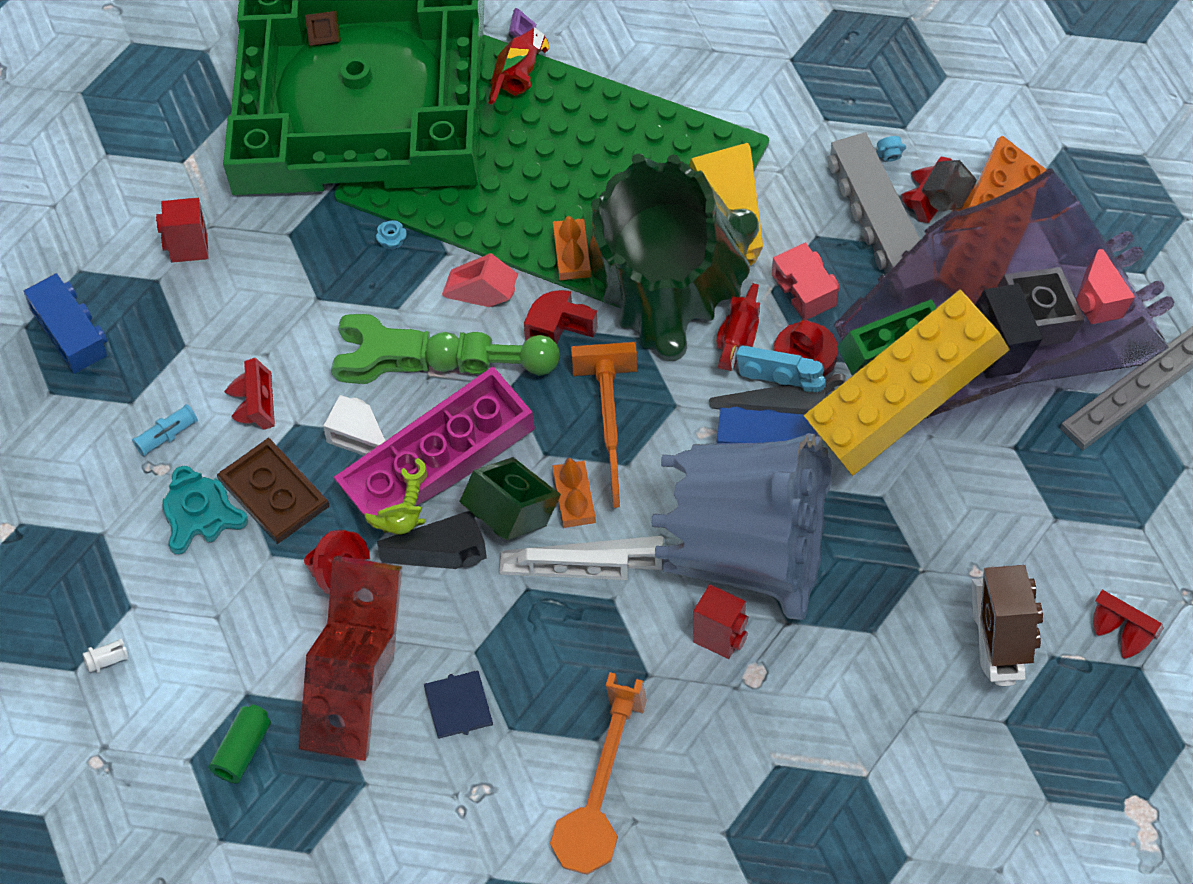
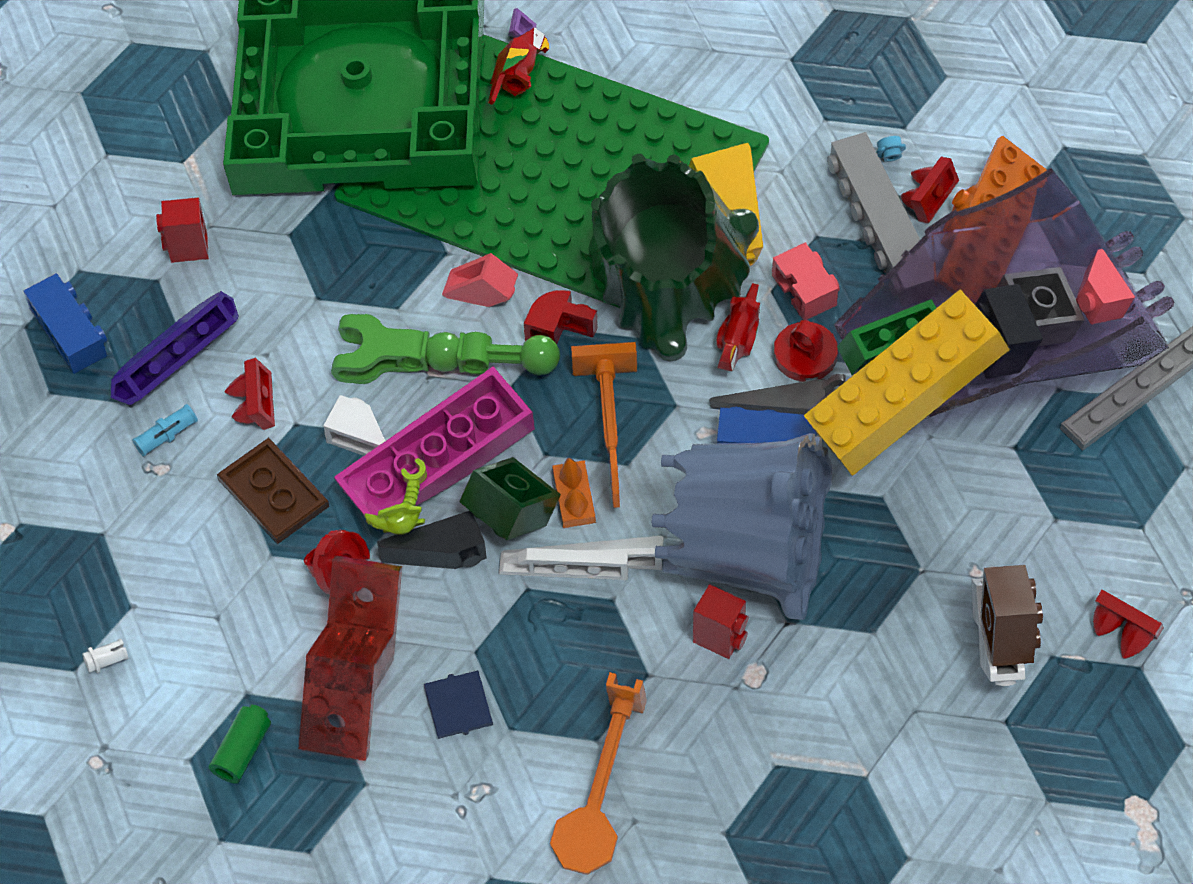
teal tile [162,466,248,554] -> none
reddish brown tile [305,11,341,45] -> none
medium azure plate [376,220,407,250] -> none
orange tile [553,216,591,280] -> none
medium azure hinge [736,345,826,393] -> none
clear smoke brick [921,160,977,211] -> none
none -> dark purple brick [111,291,239,405]

